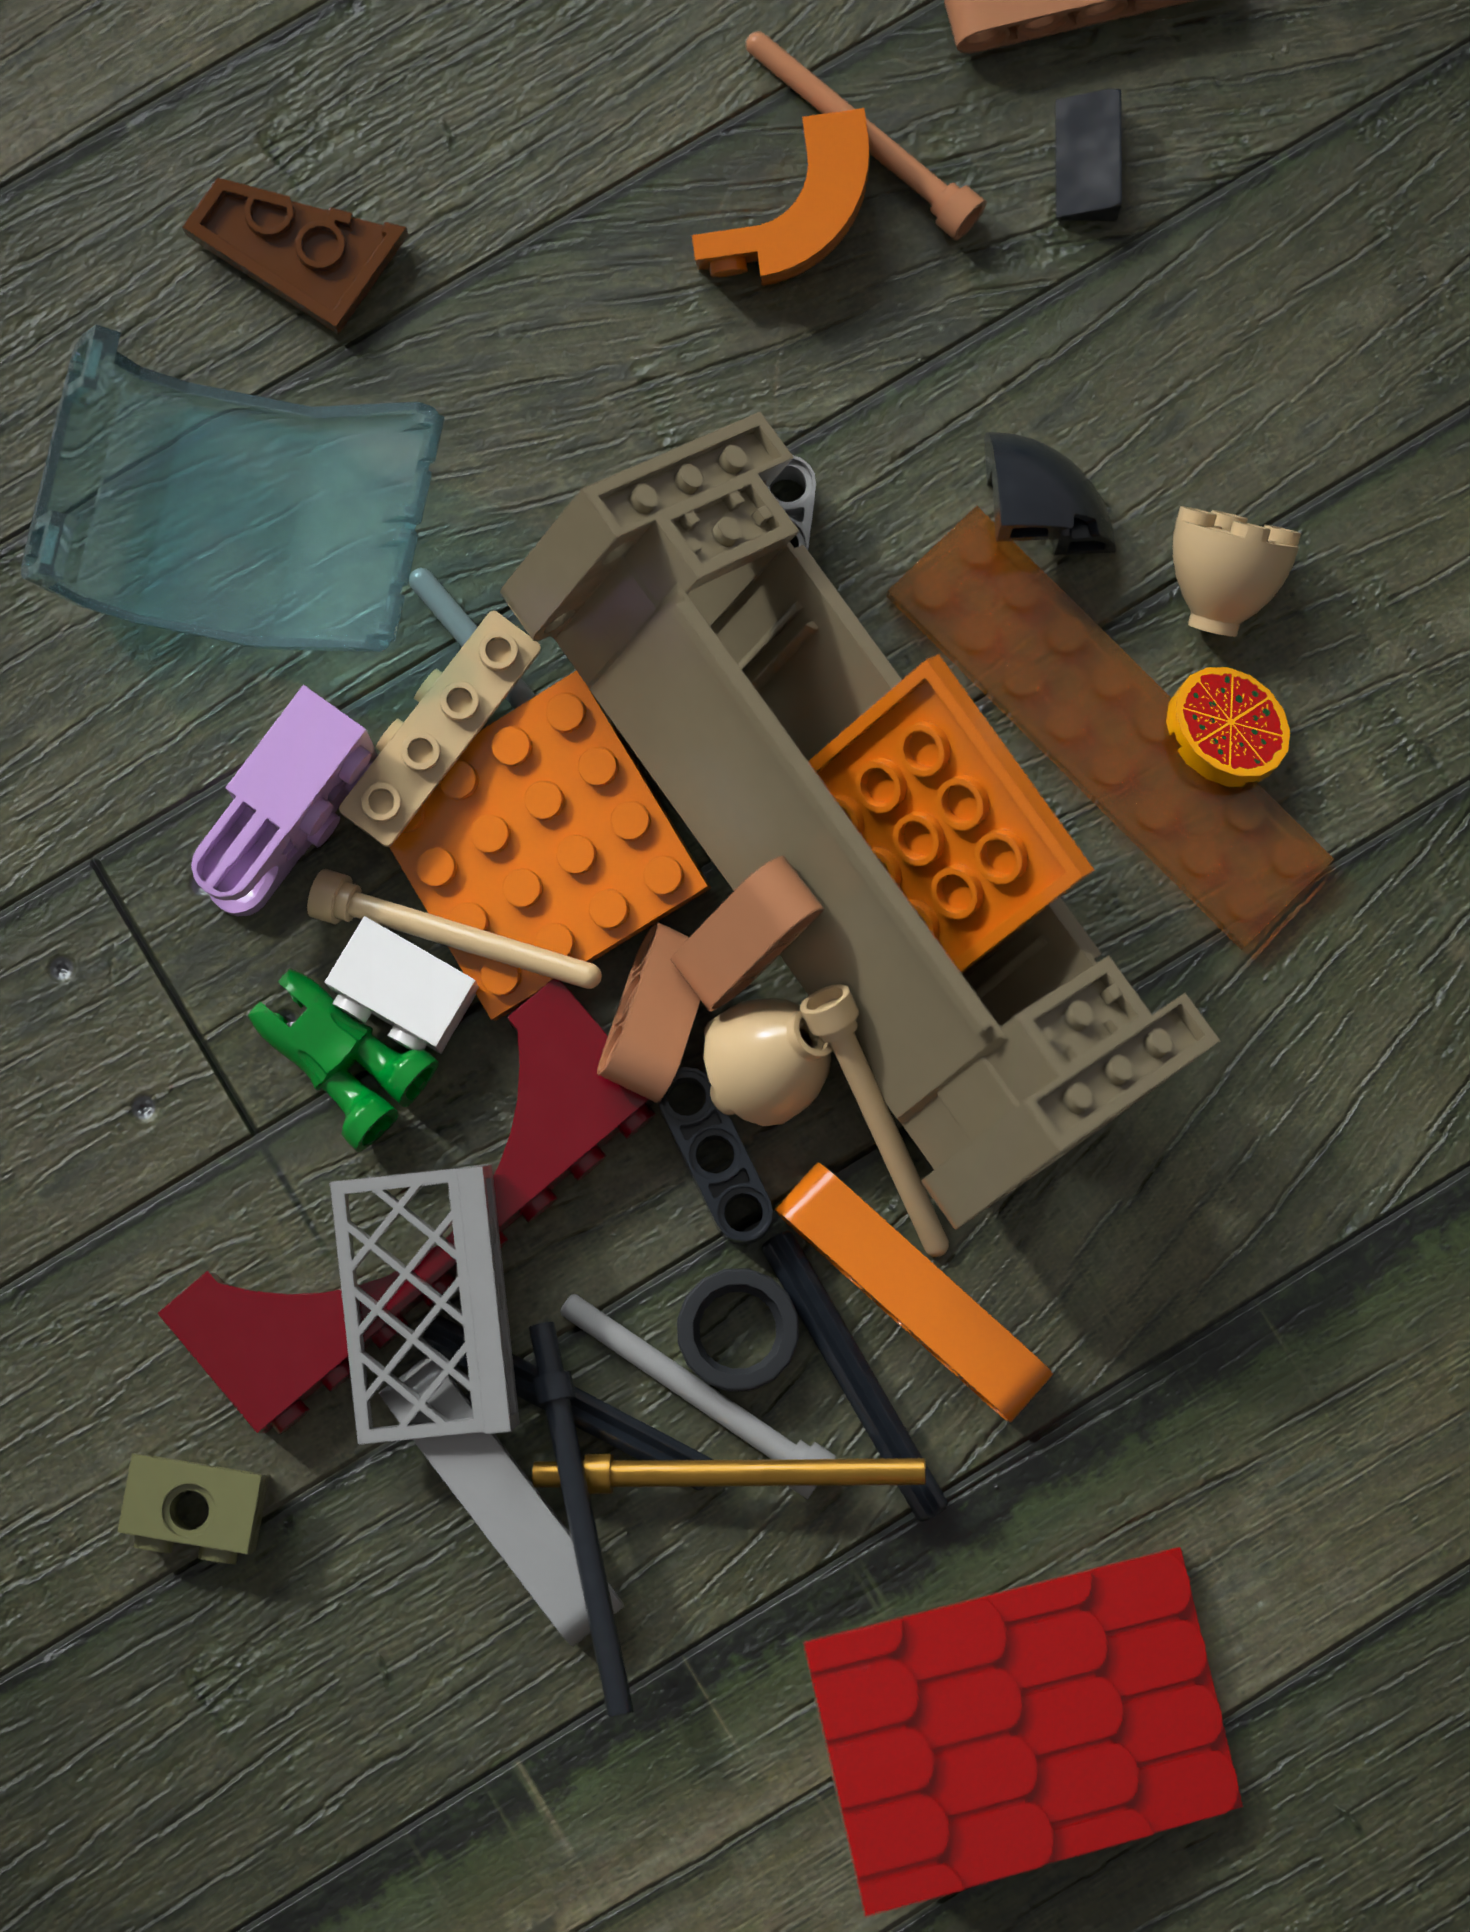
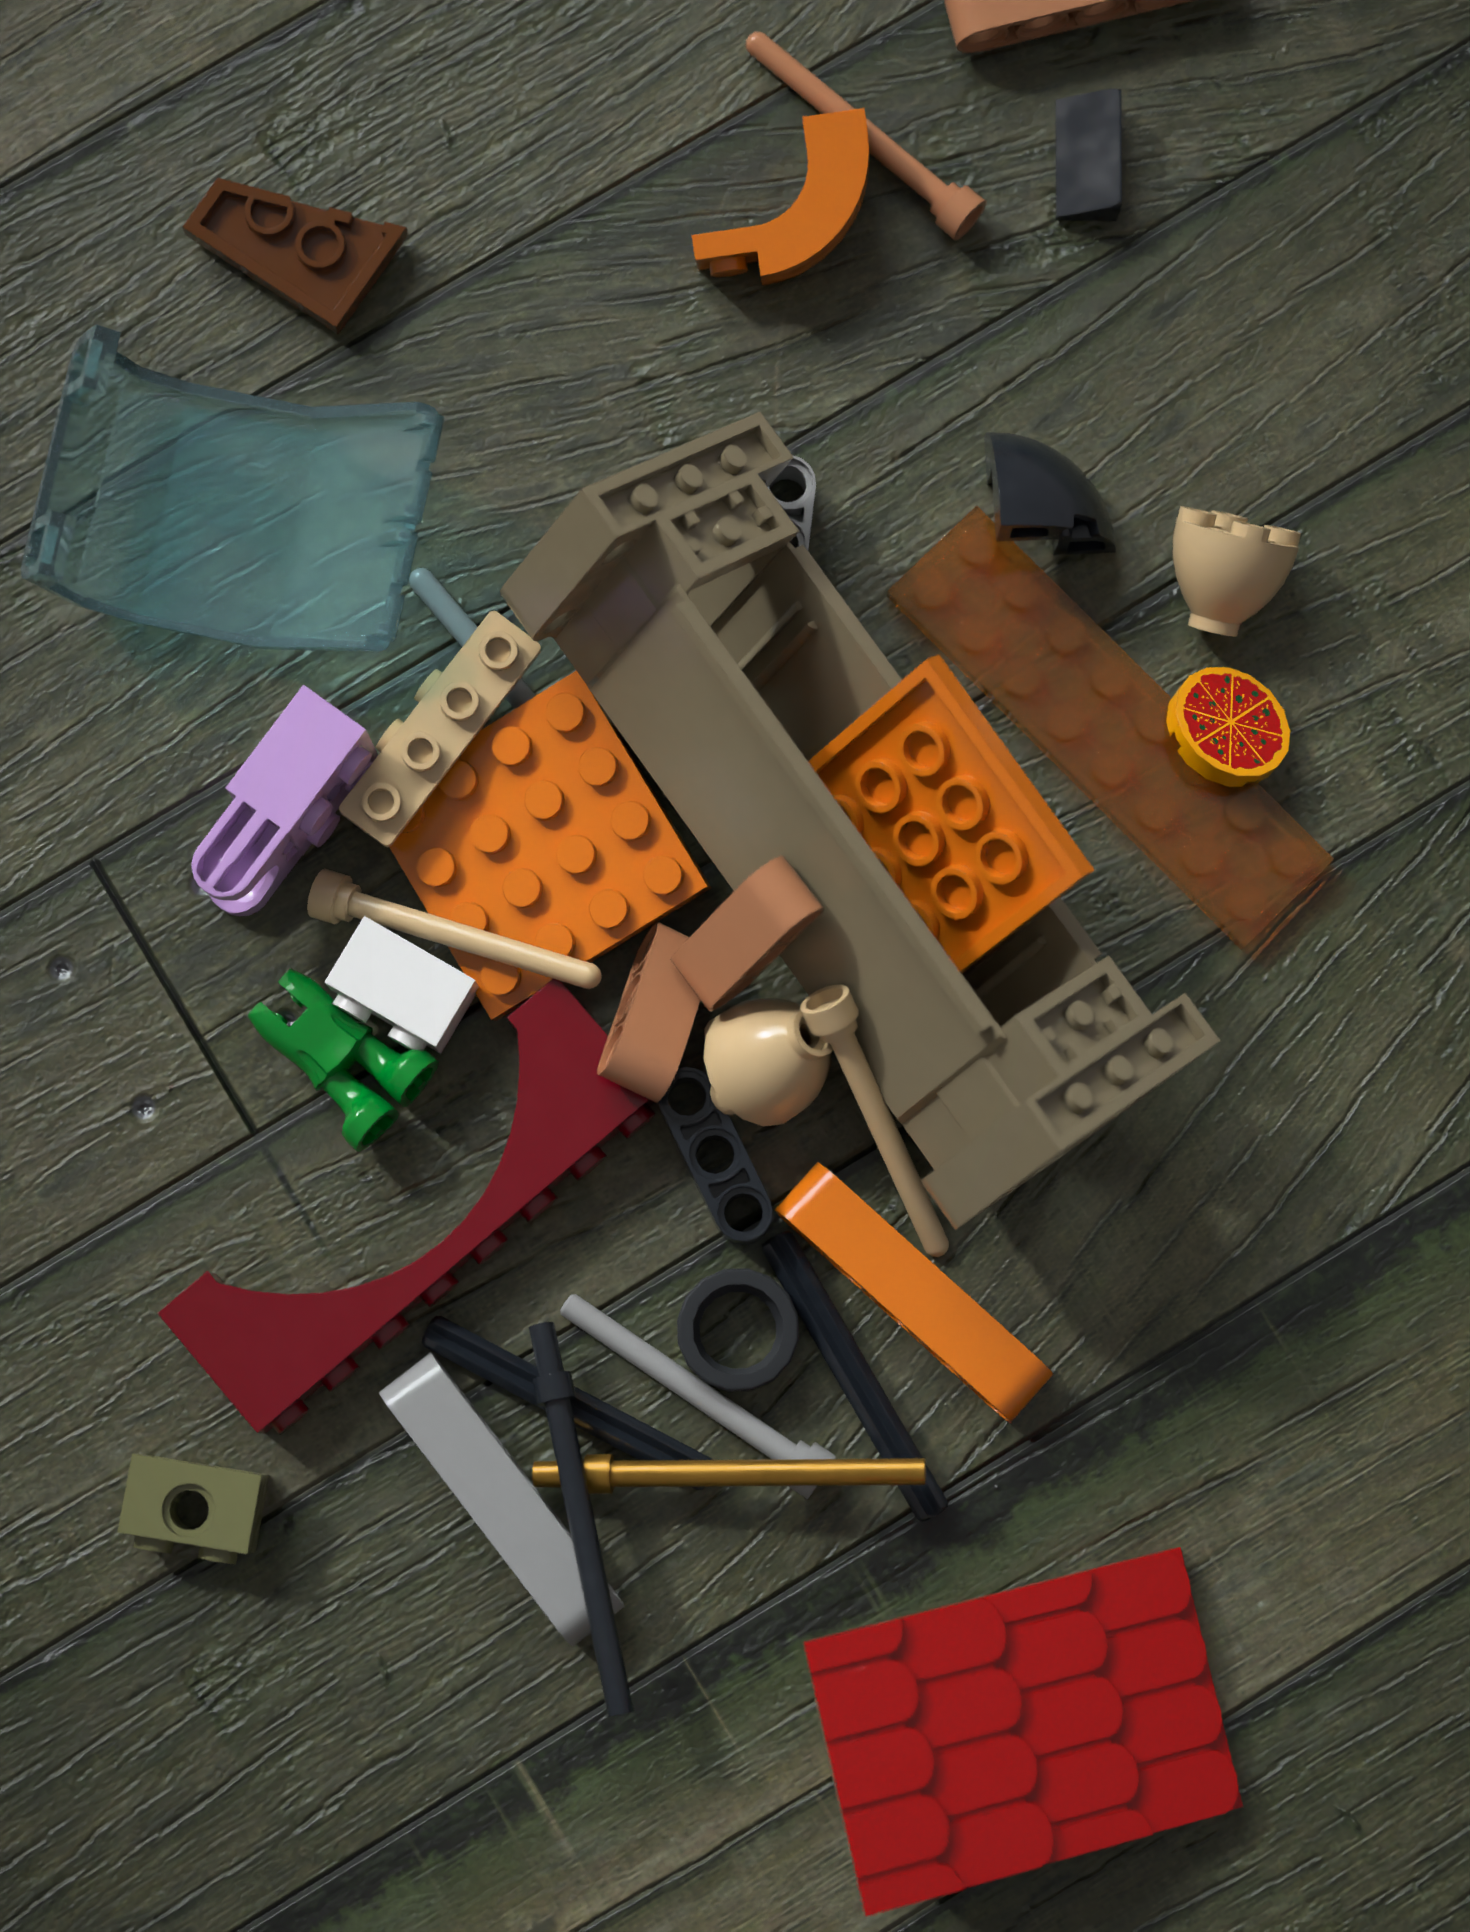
light grey fence [330,1164,520,1444] -> none

